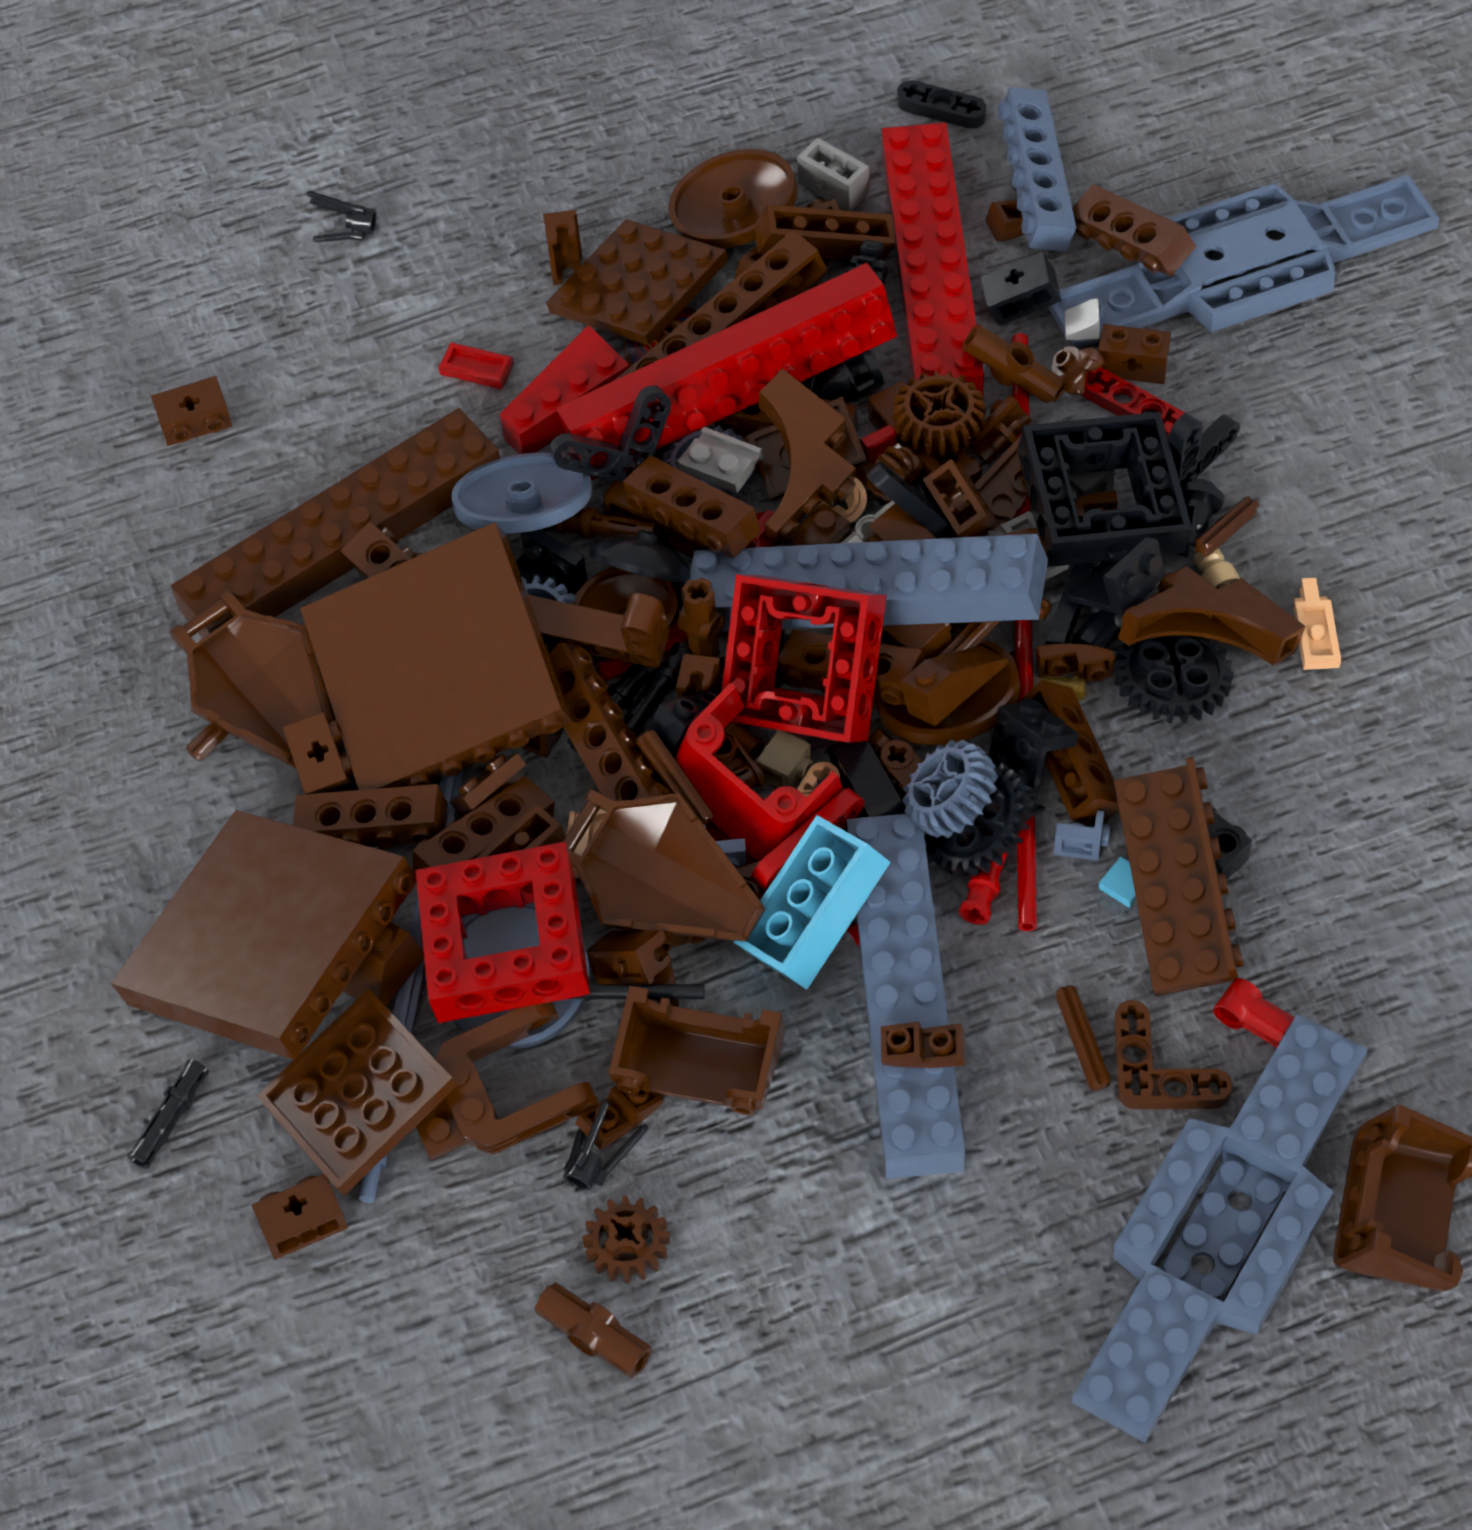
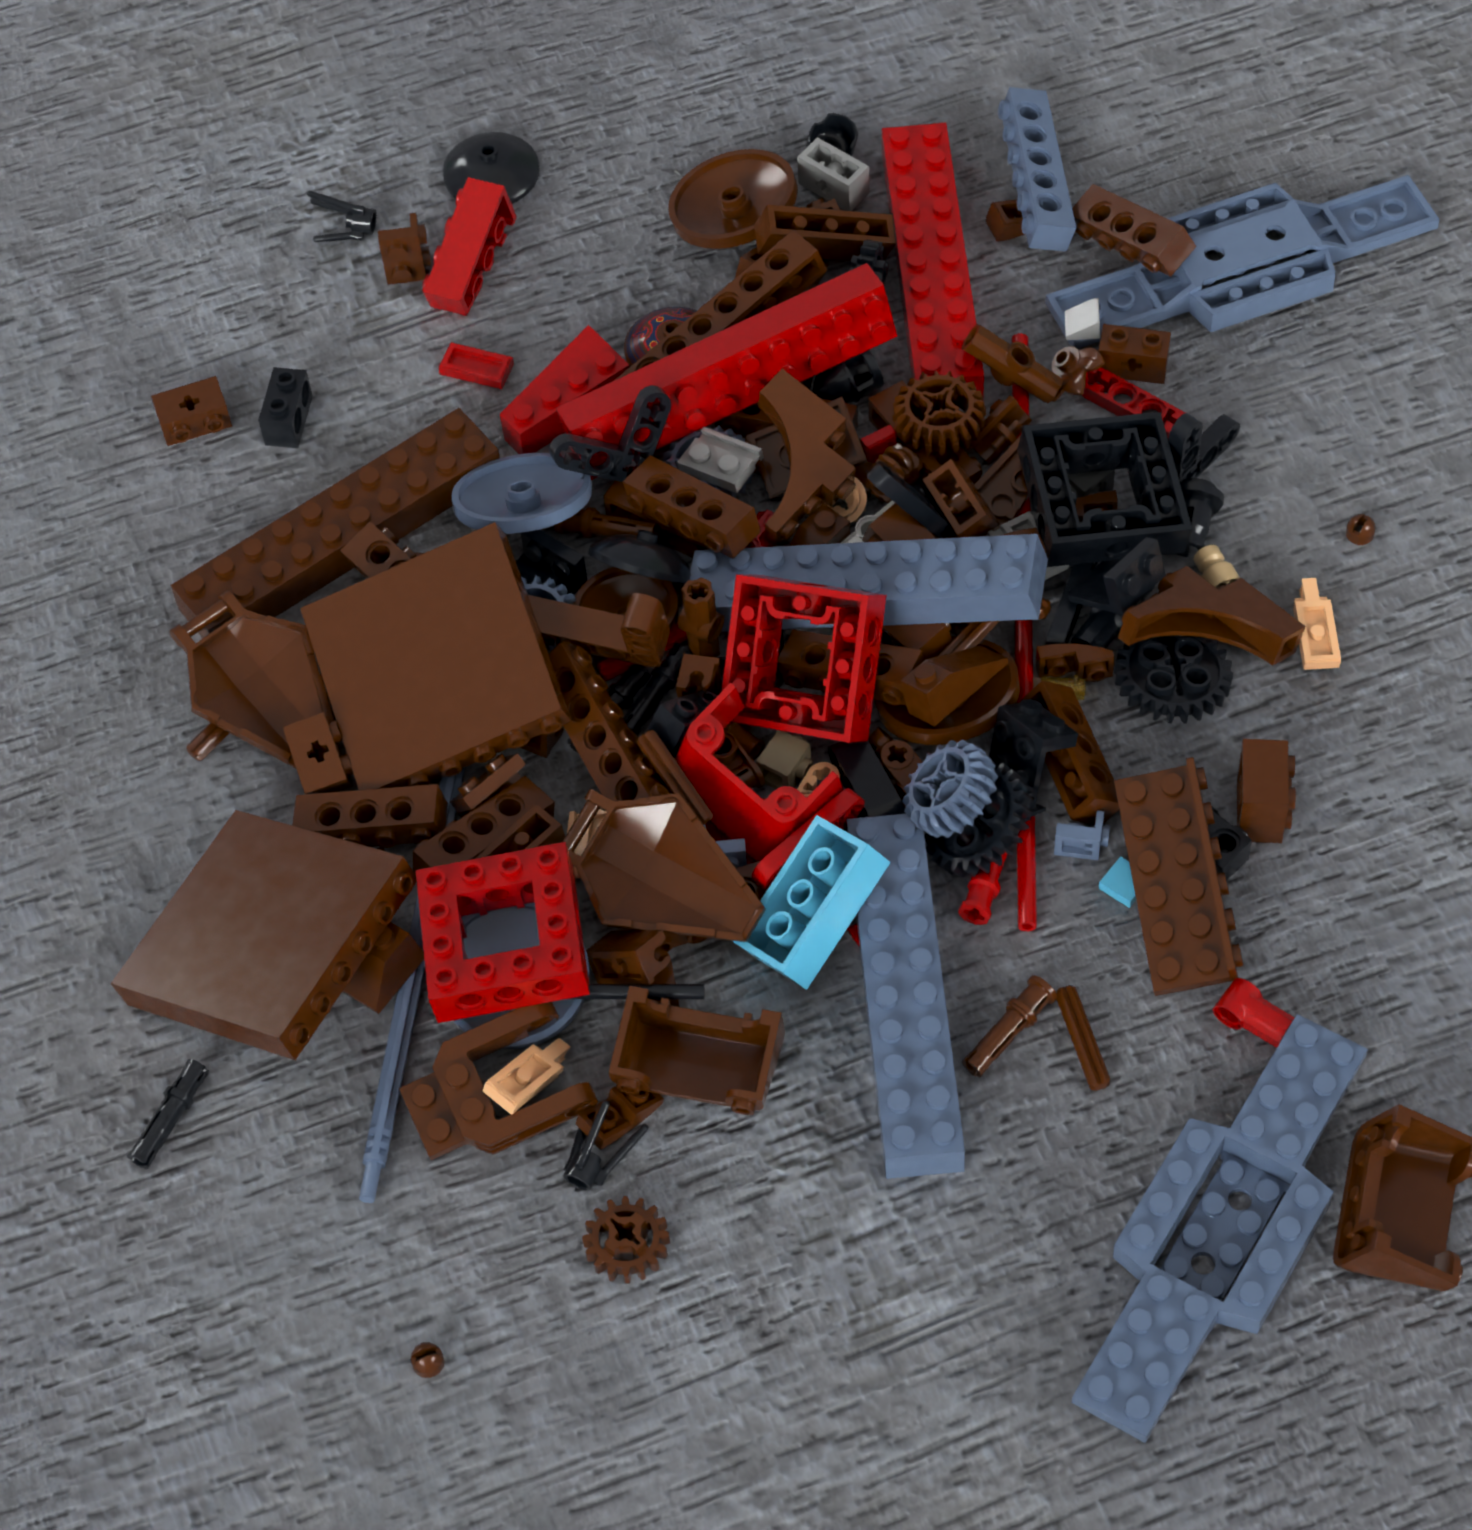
reddish brown brick [252,1174,348,1260] -> none
reddish brown plate [256,988,459,1196] -> none
reddish brown piece [534,1282,653,1378] -> none
reddish brown hinge [543,210,583,285] -> none
reddish brown plate [546,219,729,346] -> none
reddish brown slope [881,1021,966,1068] -> none
black beam [897,80,986,129] -> none
black brick [981,252,1062,325] -> none
reddish brown beam [1114,1000,1233,1109] -> none
reddish brown axle [1194,496,1259,557] -> none
none -> black brick [258,367,313,449]
none -> reddish brown bracket [378,213,431,285]
none -> reddish brown hinge [411,1342,444,1378]
none -> red wedge [422,177,517,316]
none -> black dish [443,132,539,204]
none -> light nougat hinge [482,1038,571,1115]
none -> black hair [807,113,858,156]
none -> reddish brown pin [962,975,1057,1078]
none -> reddish brown brick [1237,739,1296,843]
none -> reddish brown hinge [1346,514,1376,545]

